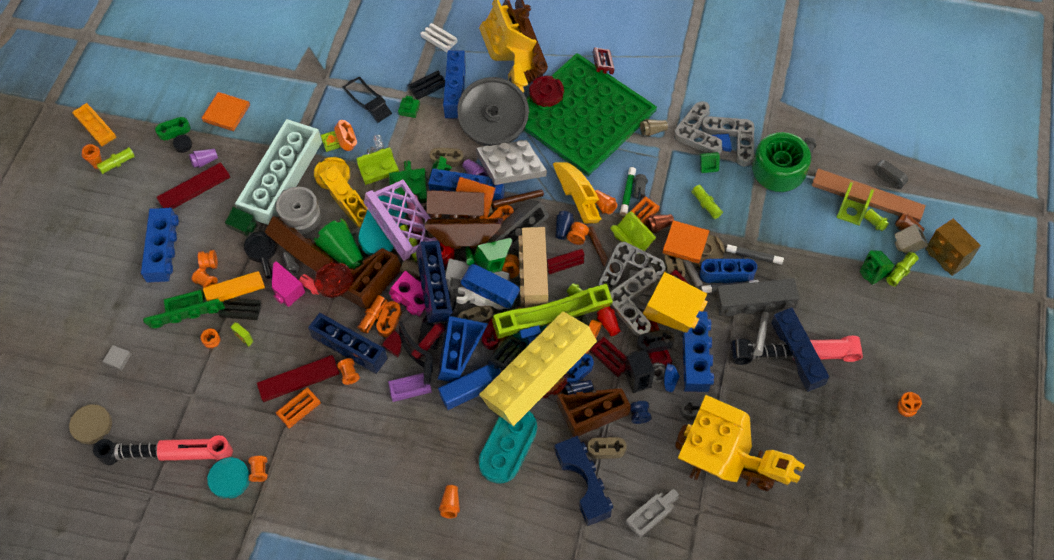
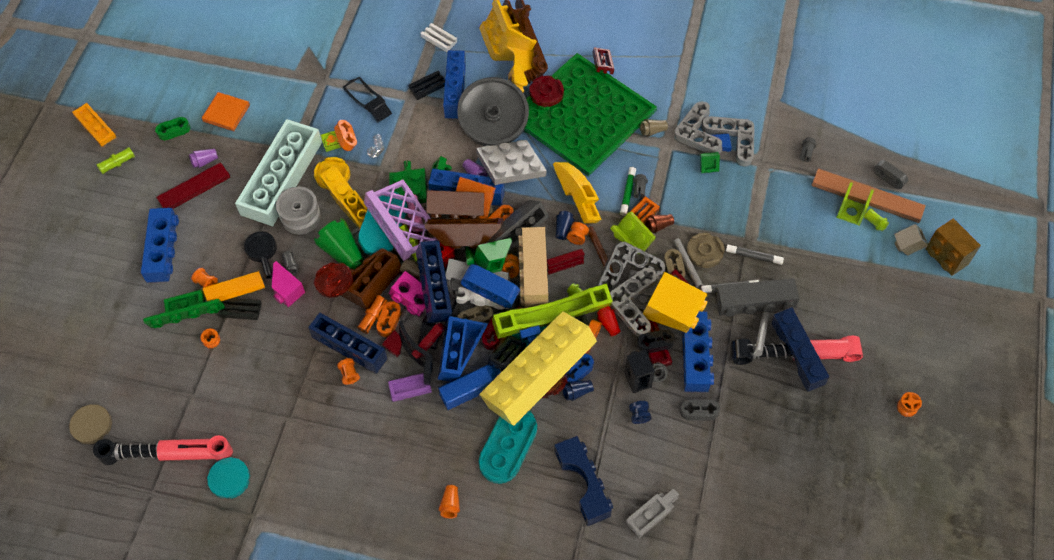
orange cone [82,144,102,169] -> none
light grey tile [102,345,132,371] -> none
black tile [173,135,192,153] -> none
orange wheel [198,250,218,270] -> none
dark green brick [225,207,257,237] -> none
lime tile [231,322,253,347] -> none
orange bush [248,456,267,482] -> none
dark red tile [257,355,340,403] -> none
reddish brown slope [264,216,333,276] -> none
orange tile [275,387,321,429] -> none
coral pin [299,274,324,295] -> none
lime bracket [356,147,399,185] -> none
green tile [398,95,420,118] -> none
dark tan beam [429,148,464,167] -> none
reddish brown bar [491,189,544,208] -> none
reddish brown wedge [557,388,631,437] -> none
dark tan beam [587,437,627,459] -> none
dark red tile [590,337,626,377] -> none
orange cone [595,190,618,214] -> none
orange tile [663,220,710,264] -> none
blue tile [664,364,680,392] -> none
yellow piece [675,395,805,491] -> none
lime pin [691,185,723,219] -> none
blue beam [699,259,757,283] -> none
green wheel [752,132,811,192] -> none
green slope [860,250,894,285] -> none
lime pin [886,252,919,287] -> none
dark orange cone [894,213,925,232] -> none

